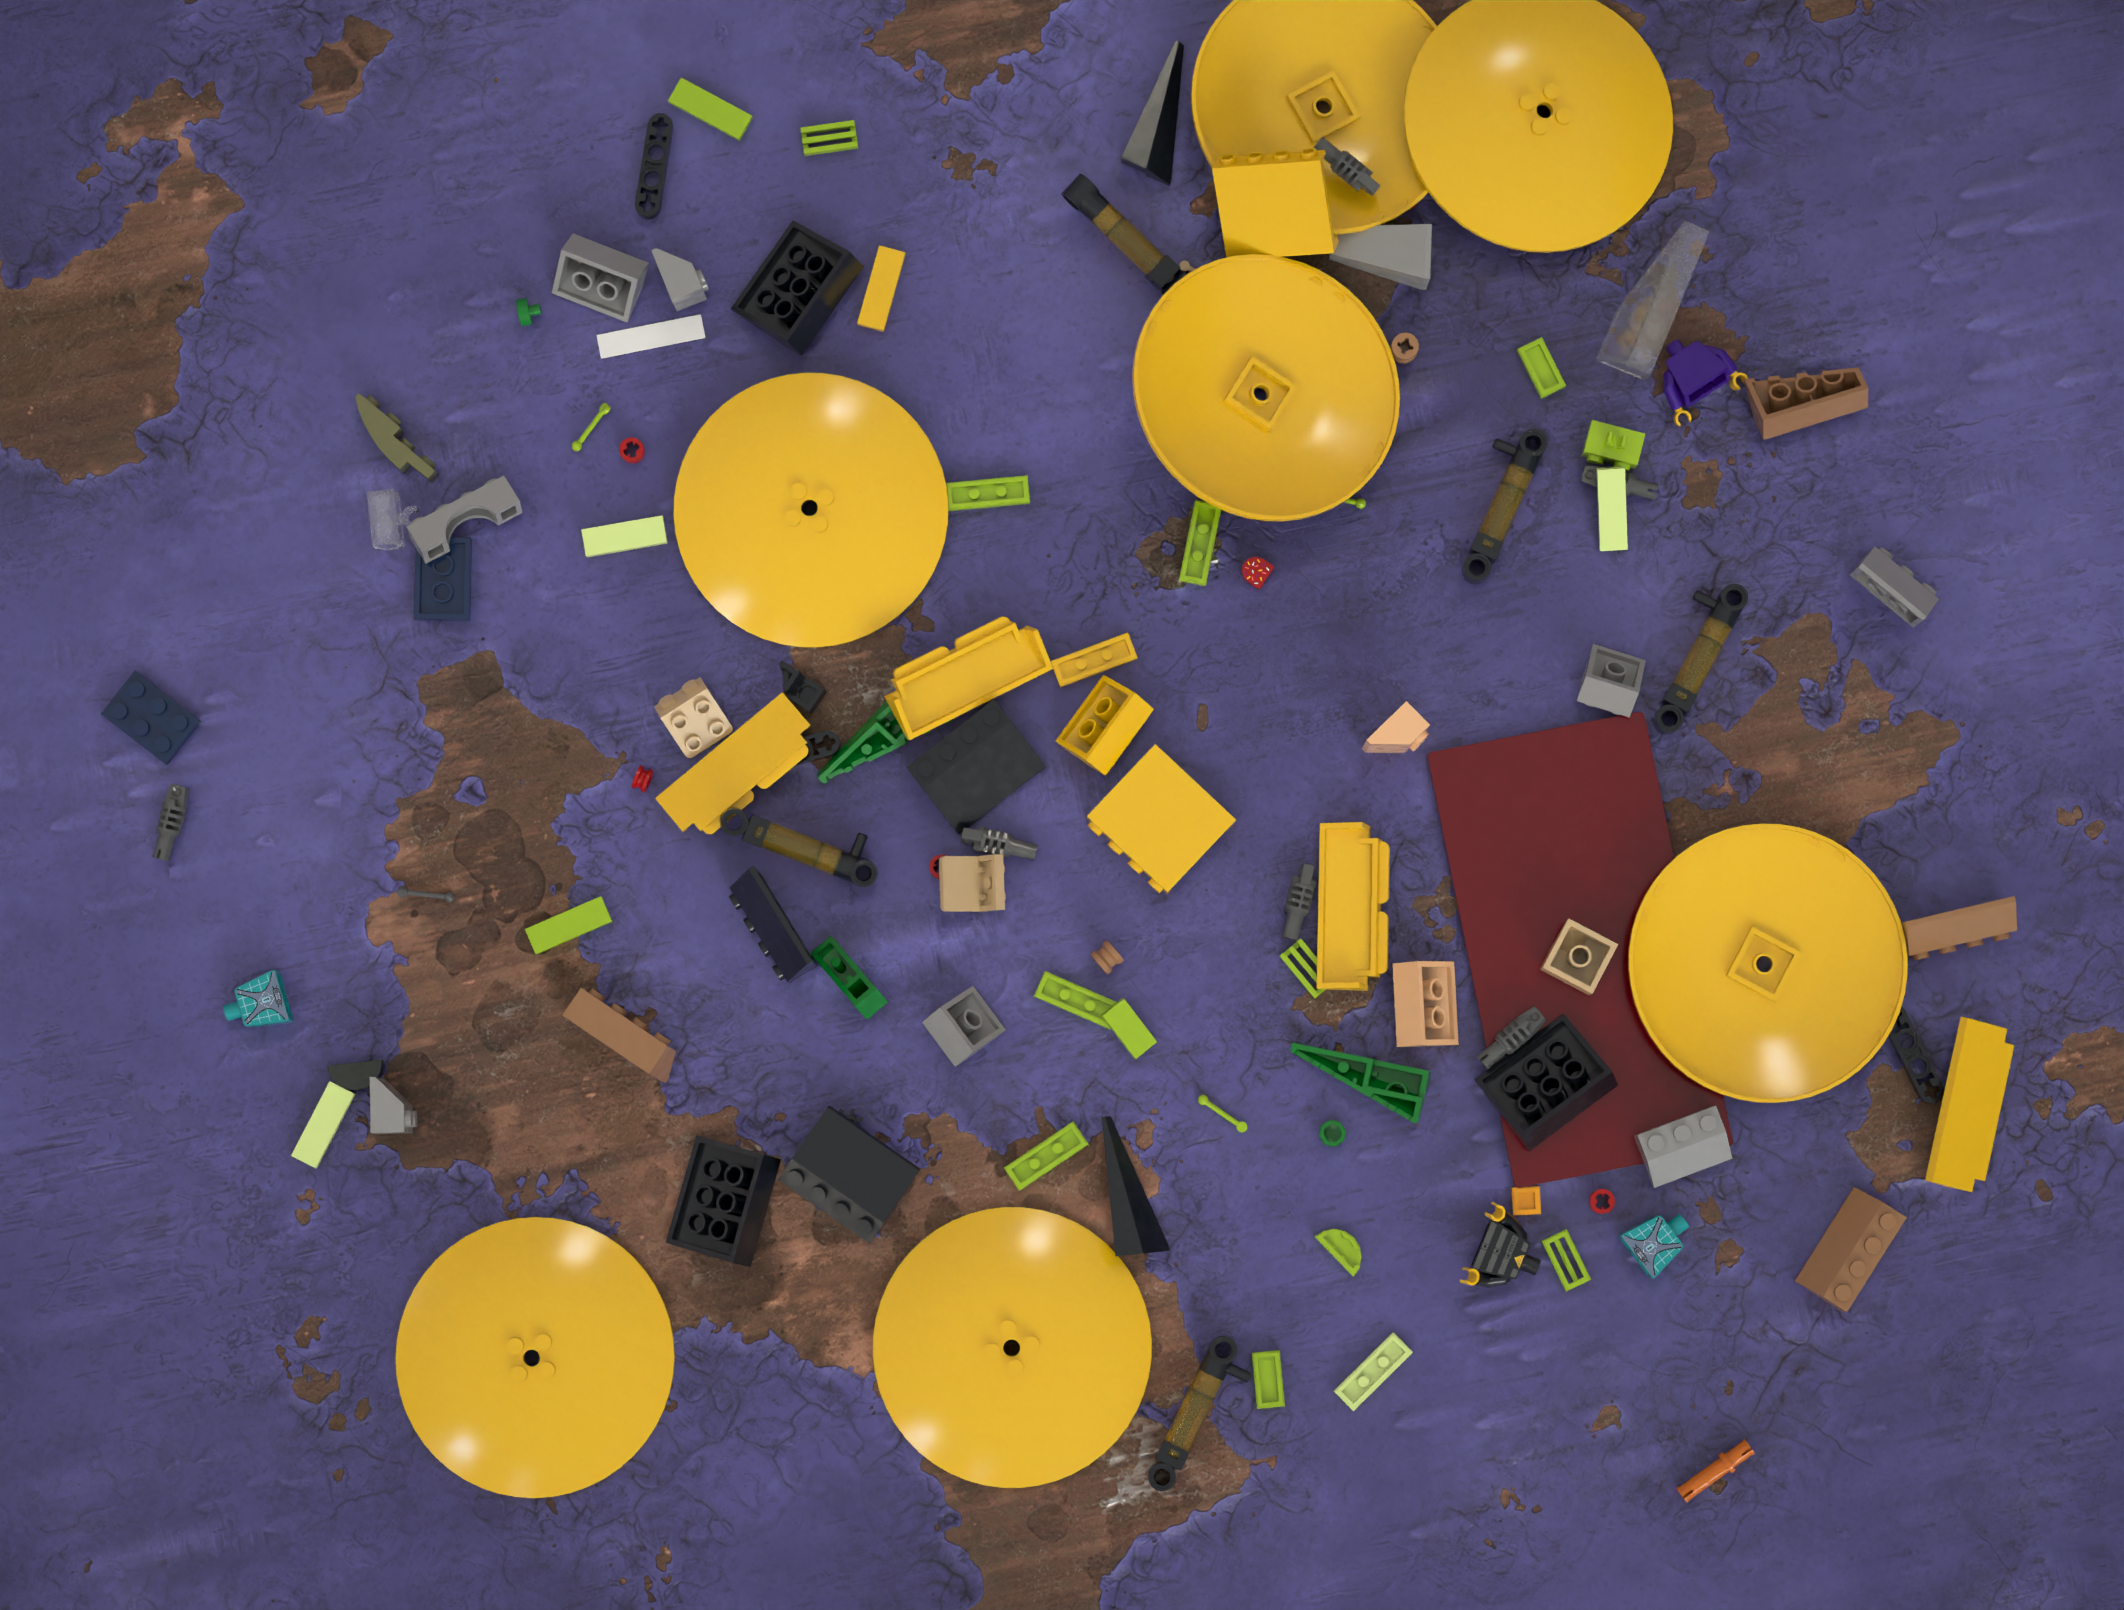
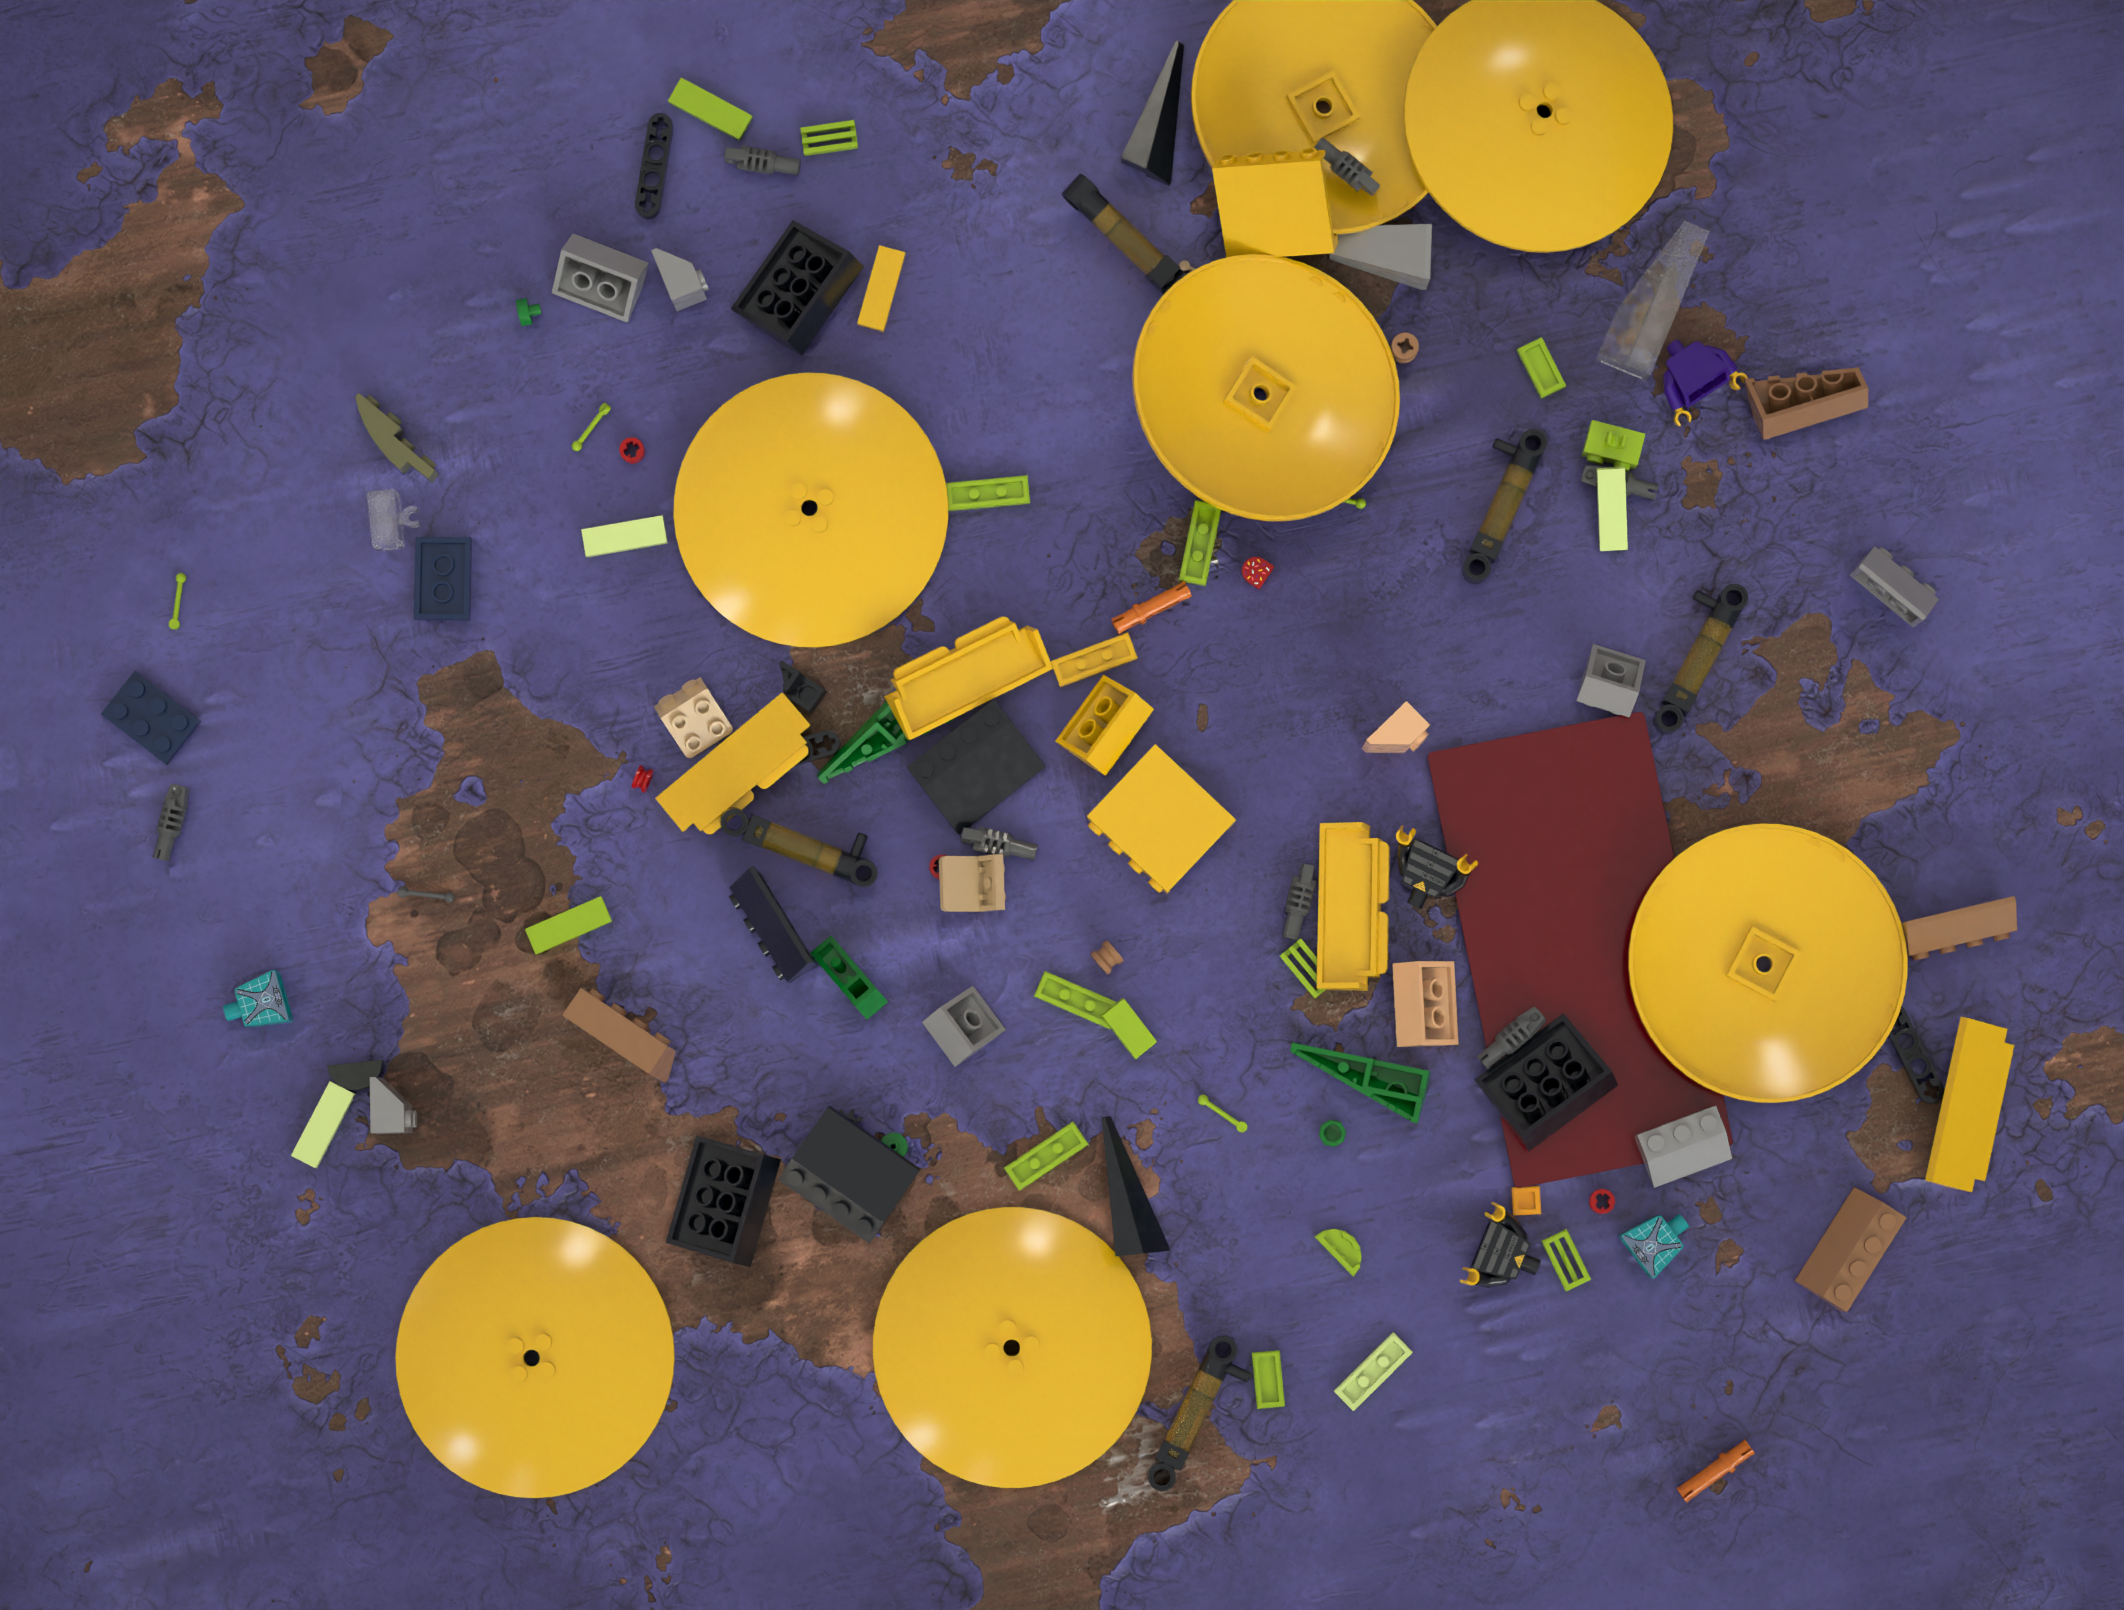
light grey arch [406,475,523,564] -> none
white sticker [597,314,705,359] -> none
tan slope [1539,918,1618,995] -> none
none -> lime hinge [168,573,186,630]
none -> dark grey hinge [724,145,801,176]
none -> green tile [881,1133,908,1157]
none -> orange pin [1111,581,1192,634]
none -> torso [1396,825,1478,909]

